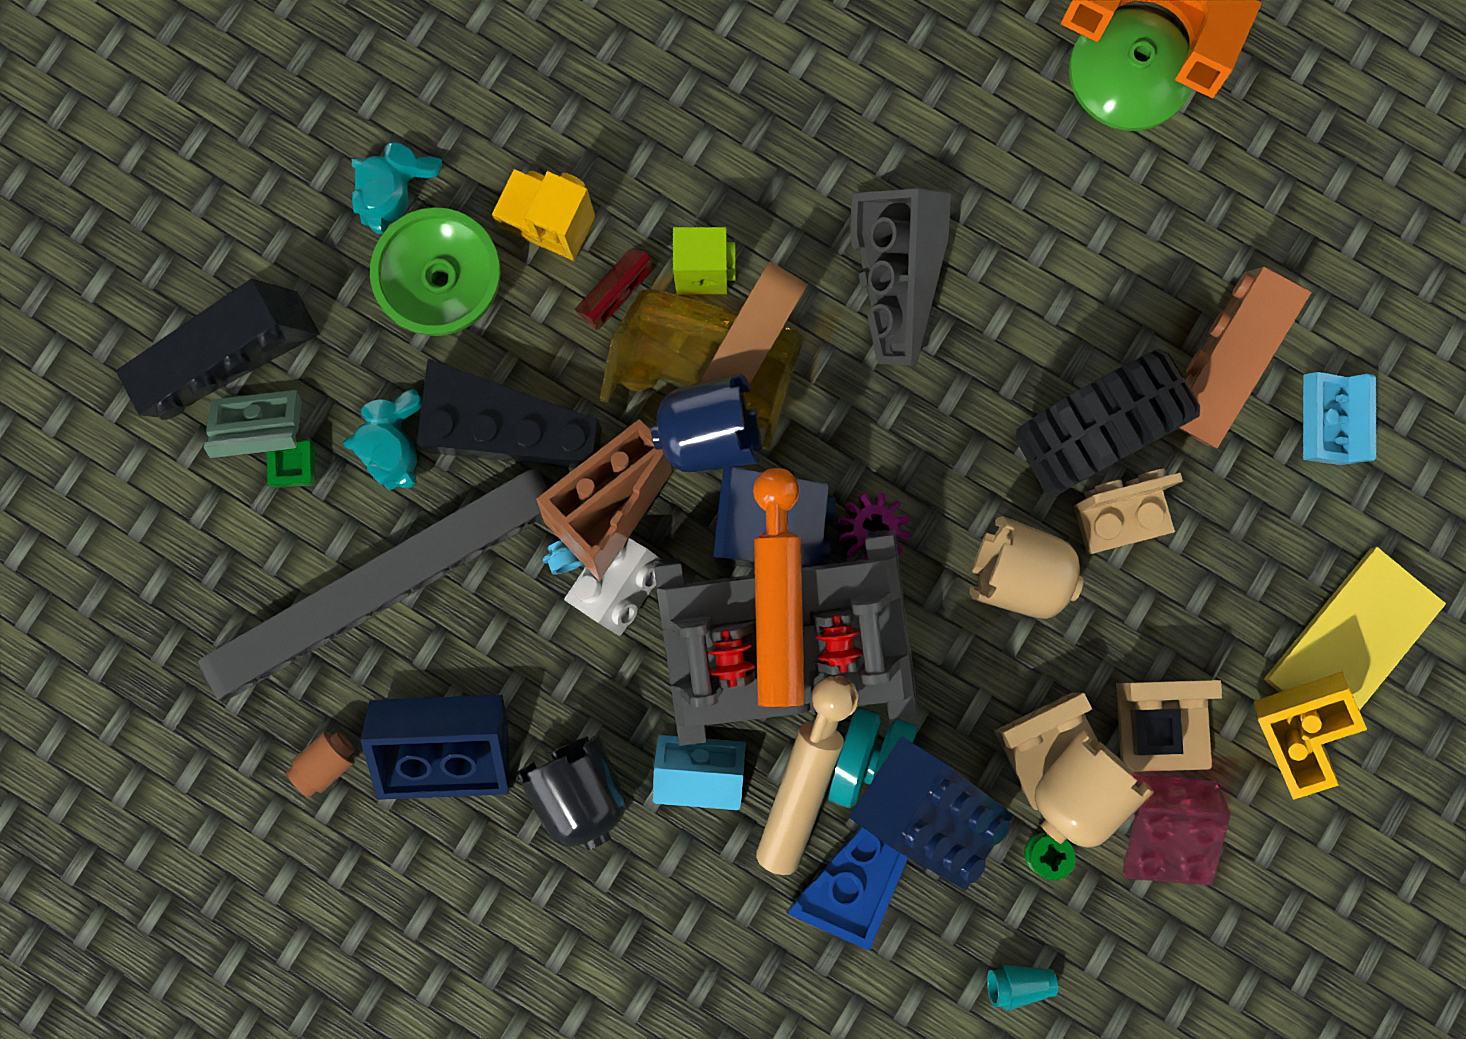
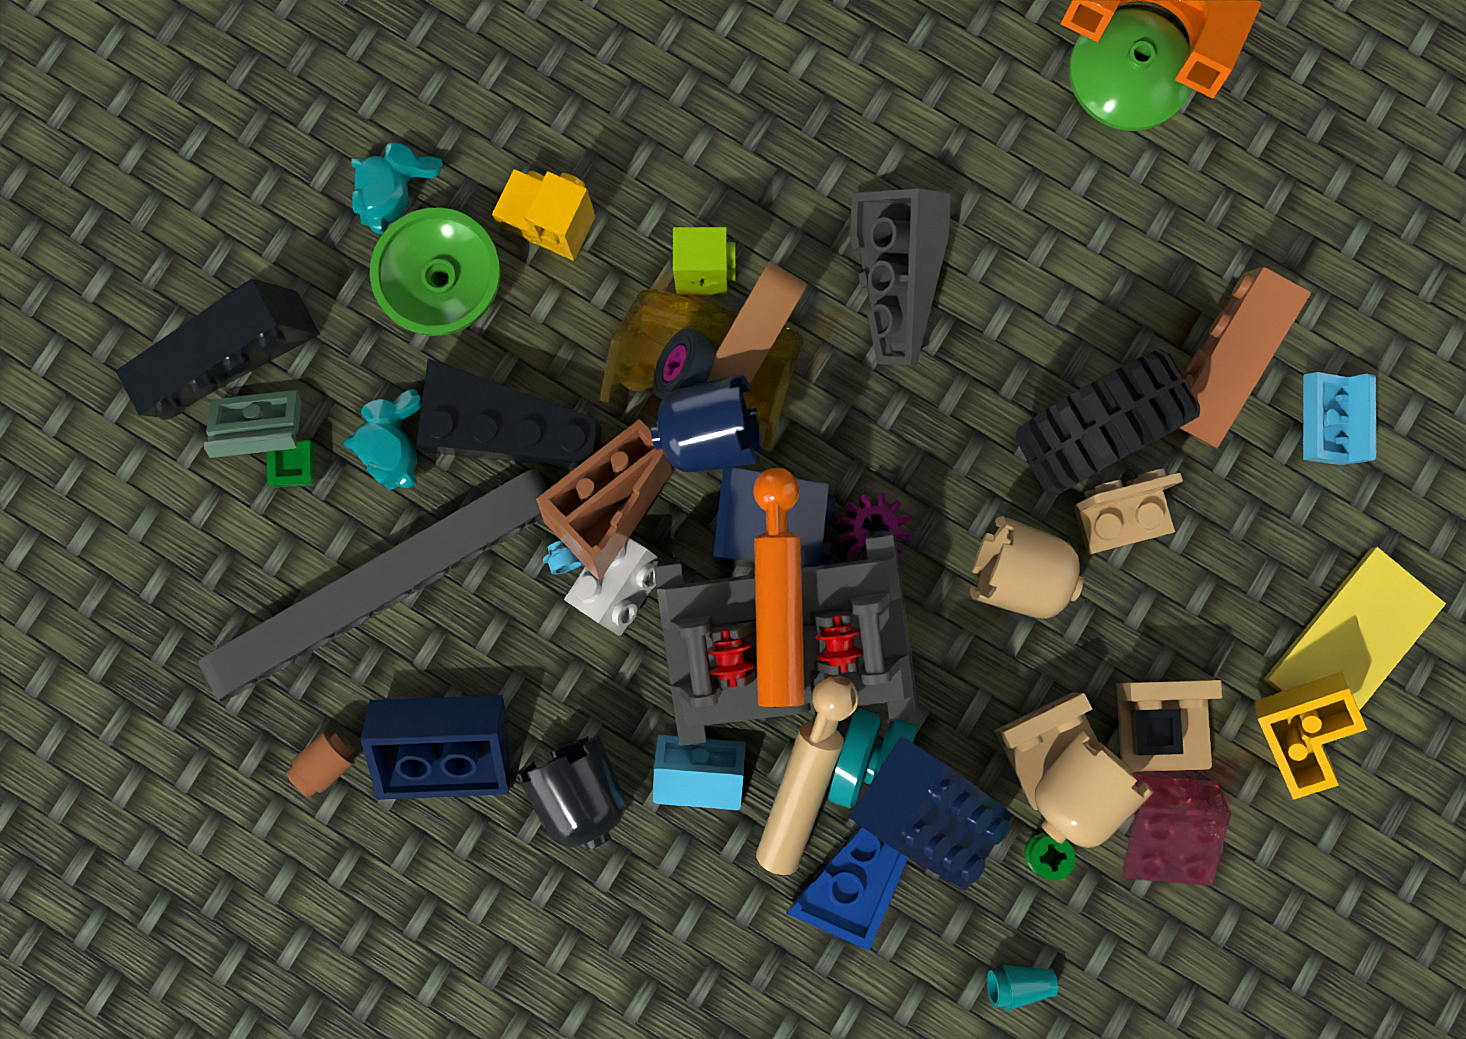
dark red slope [575,249,653,330] -> none
none -> black bush [653,327,715,400]

